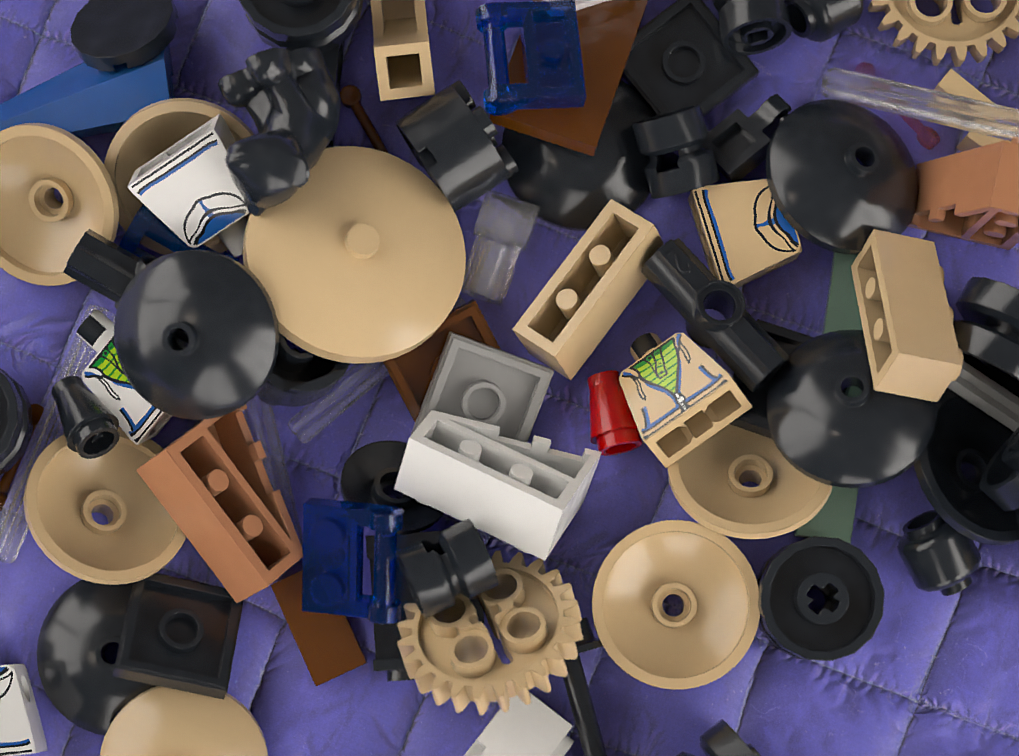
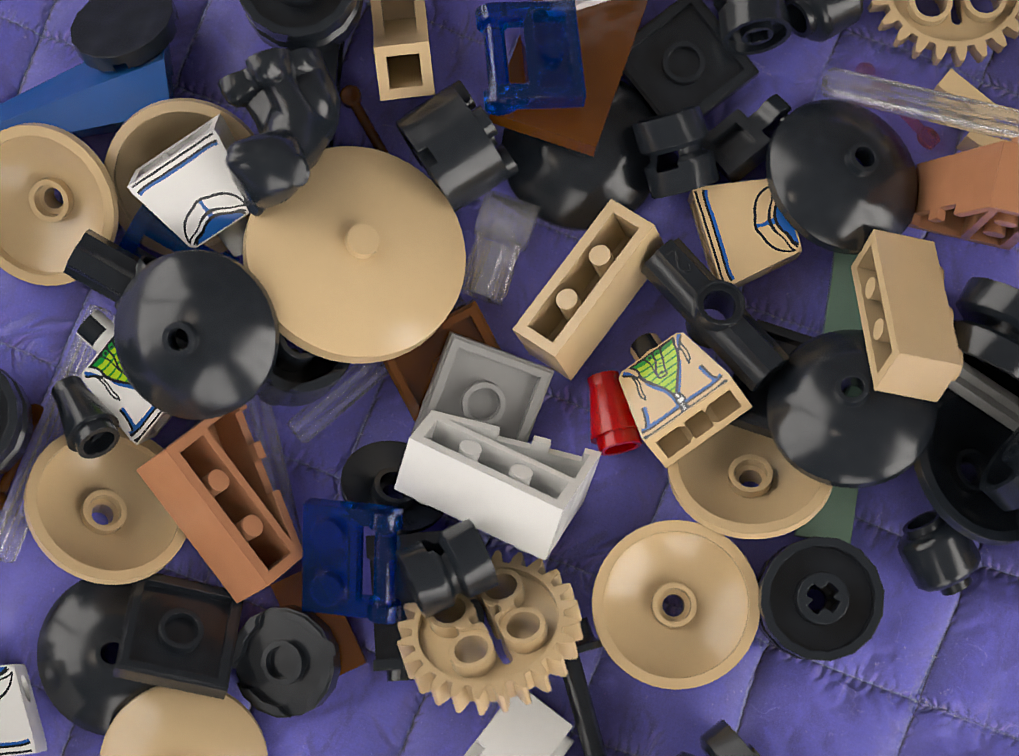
none -> black tile [232,605,341,718]

